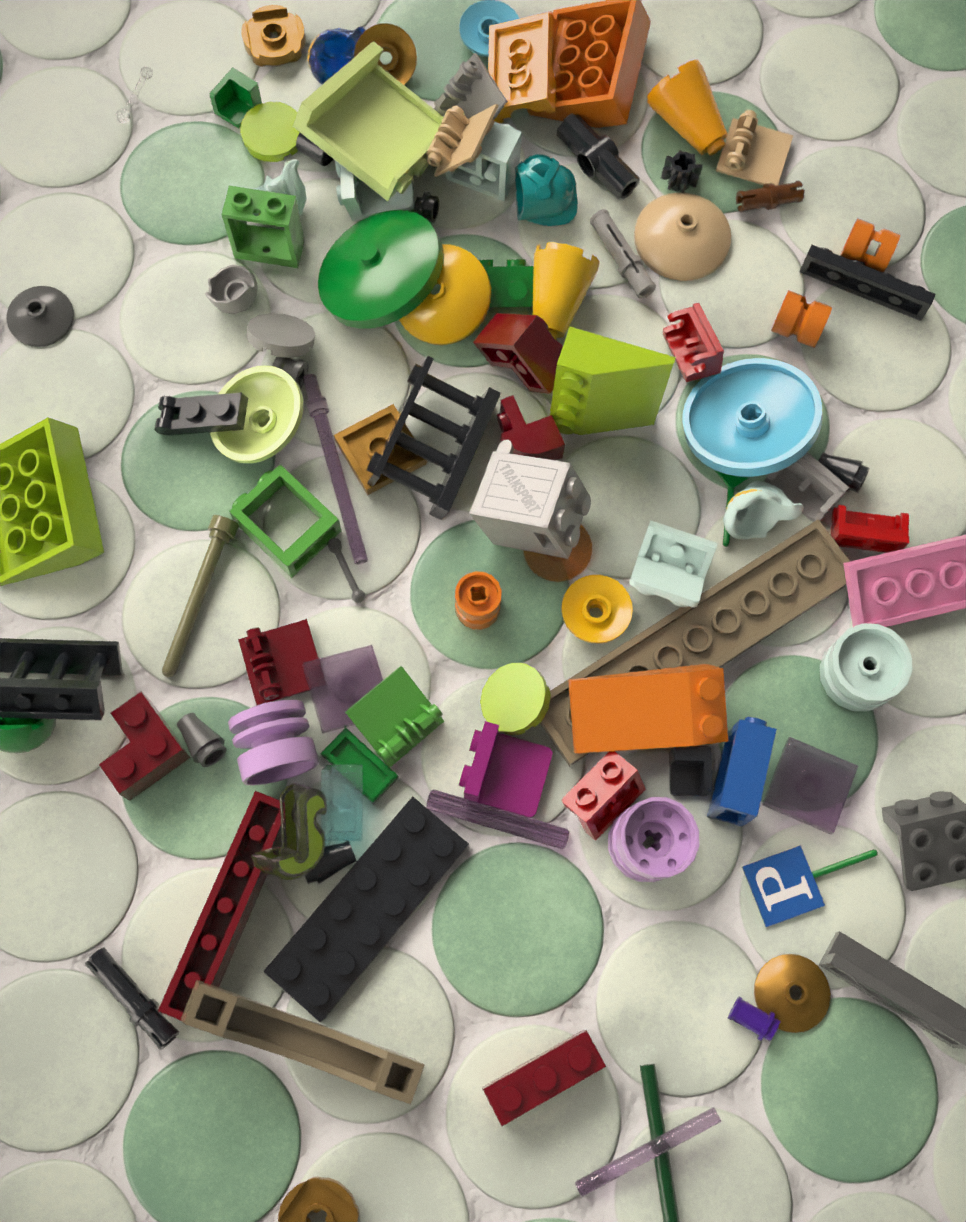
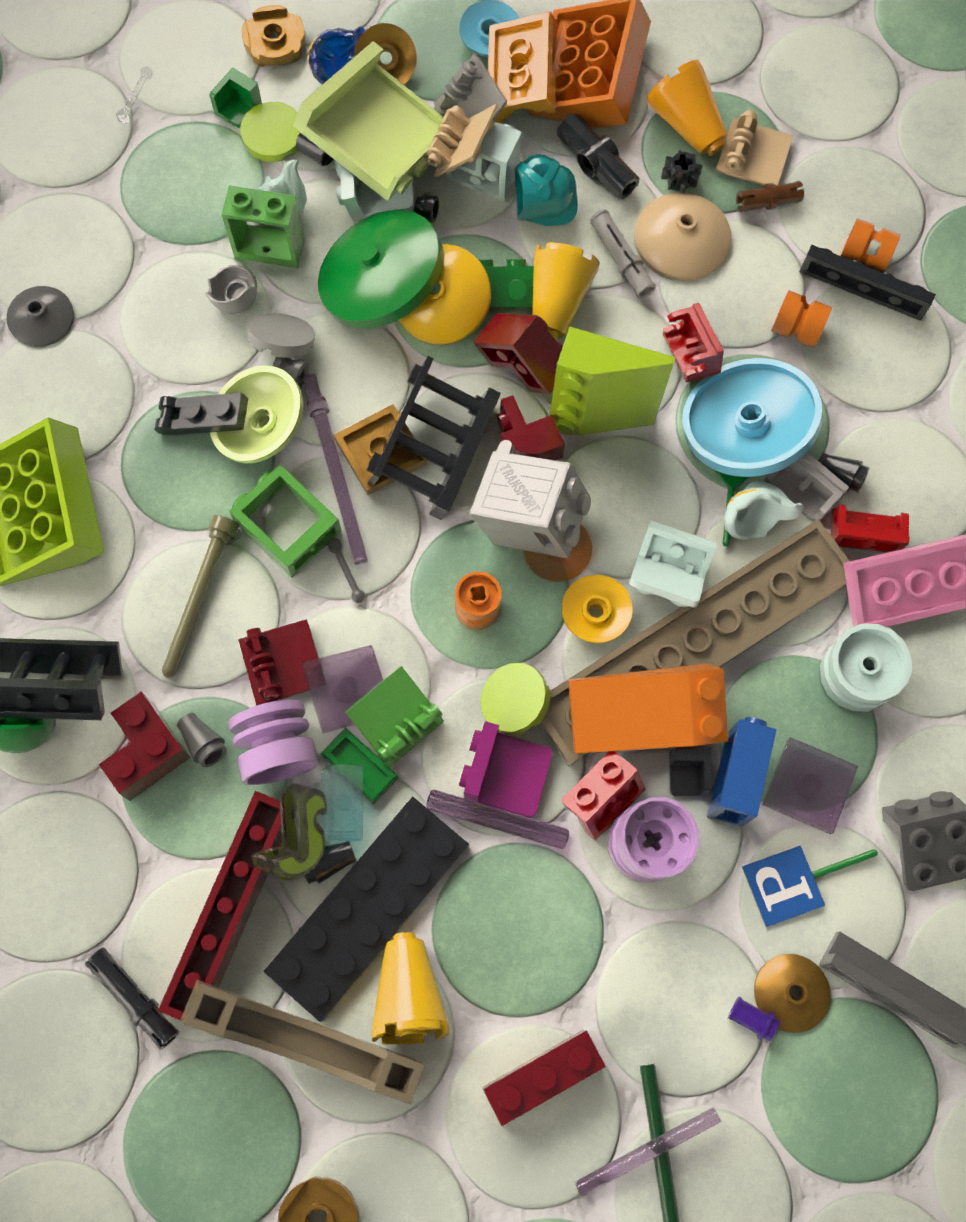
none -> yellow cone [371,932,450,1045]

